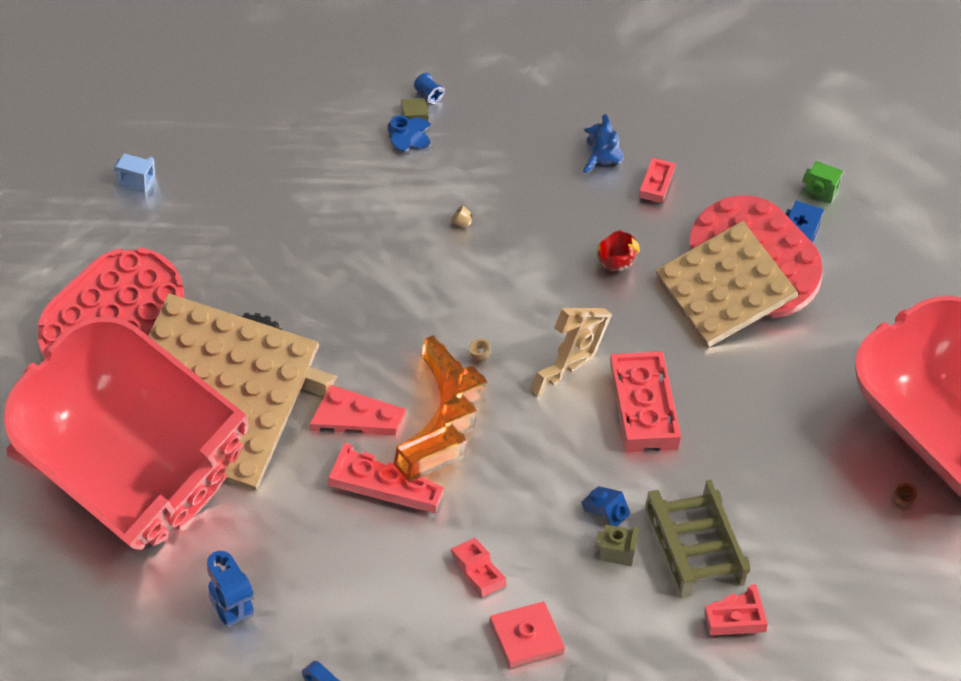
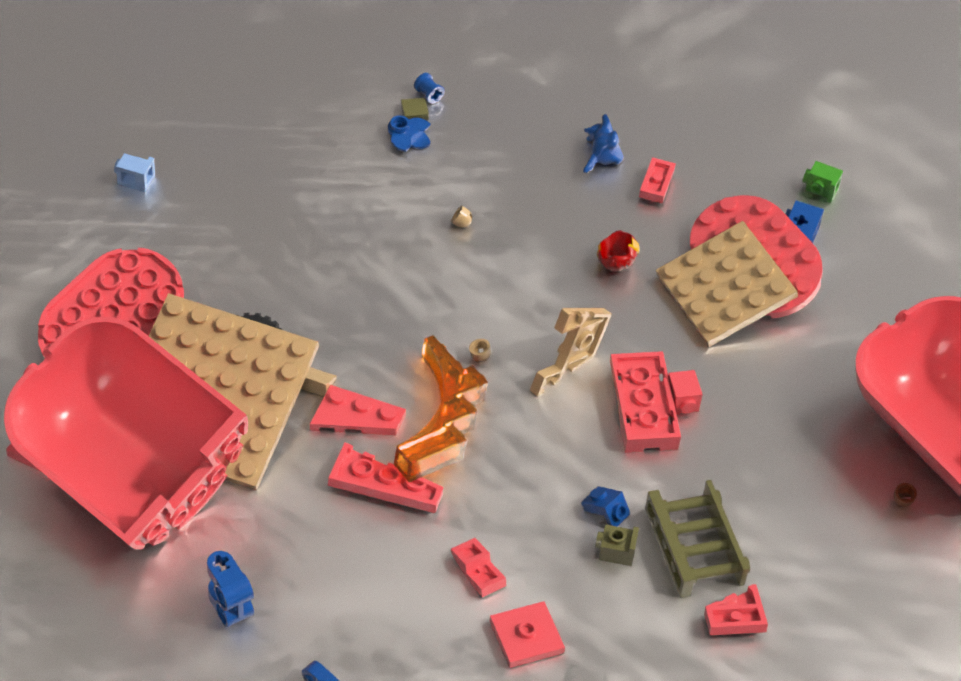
none -> coral brick [668,370,703,414]

